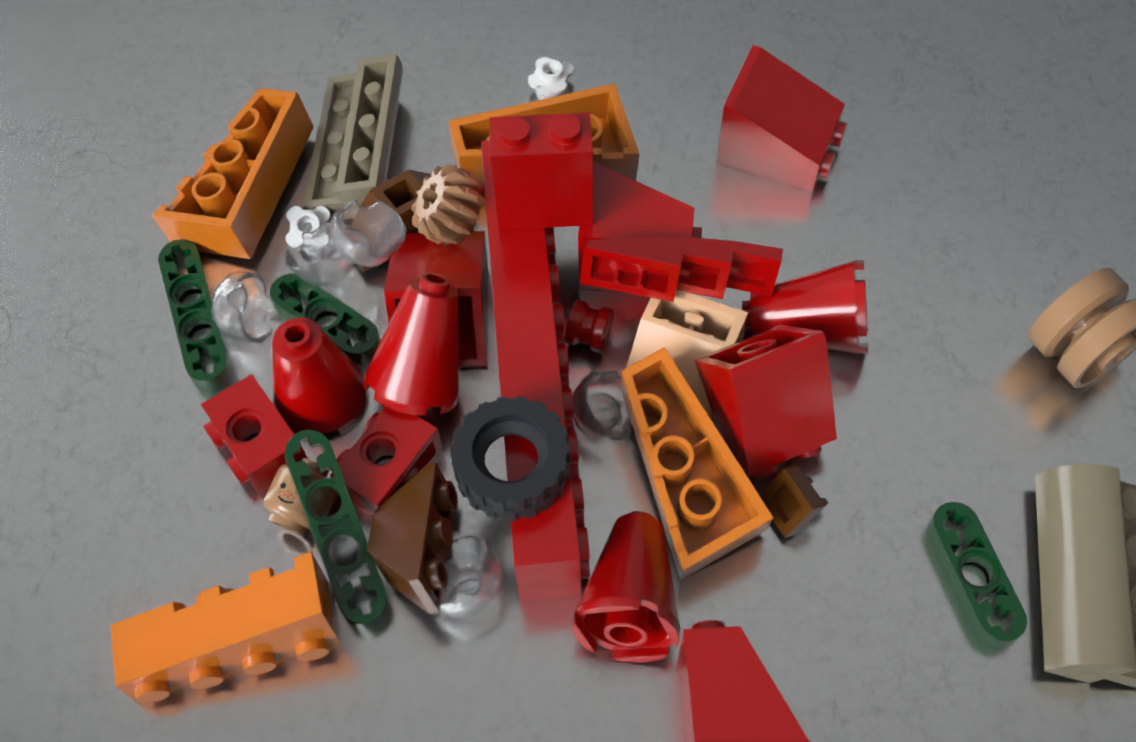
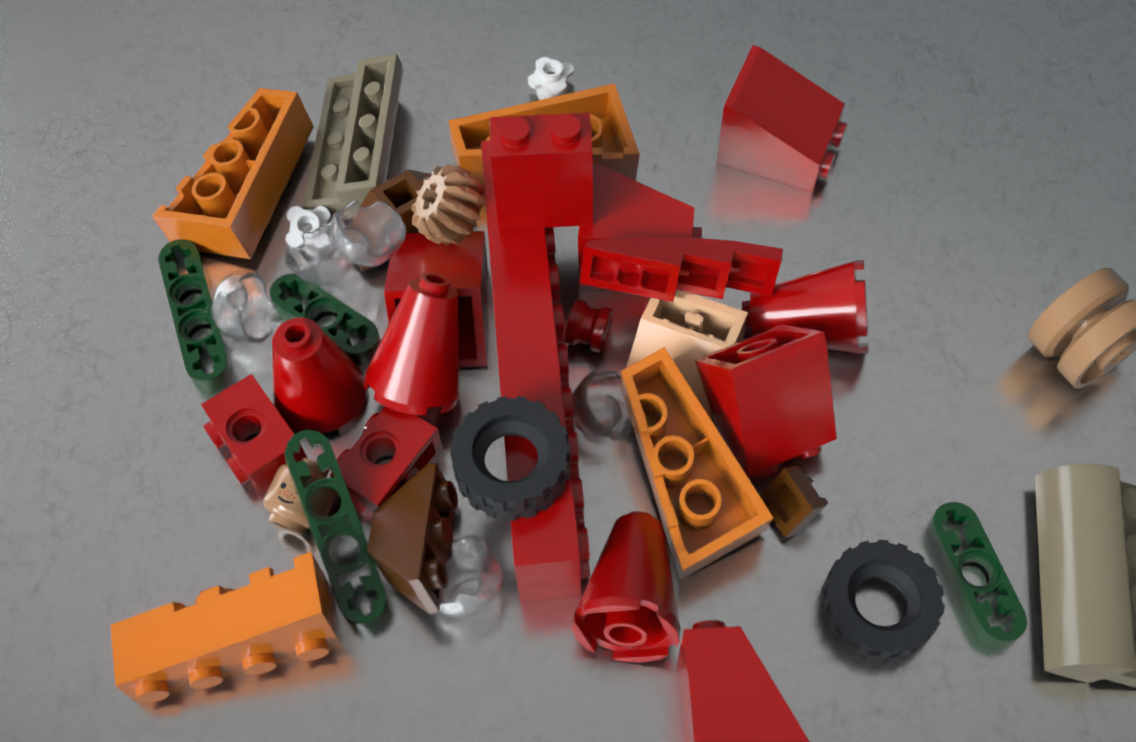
none -> black tyre [820,539,945,664]

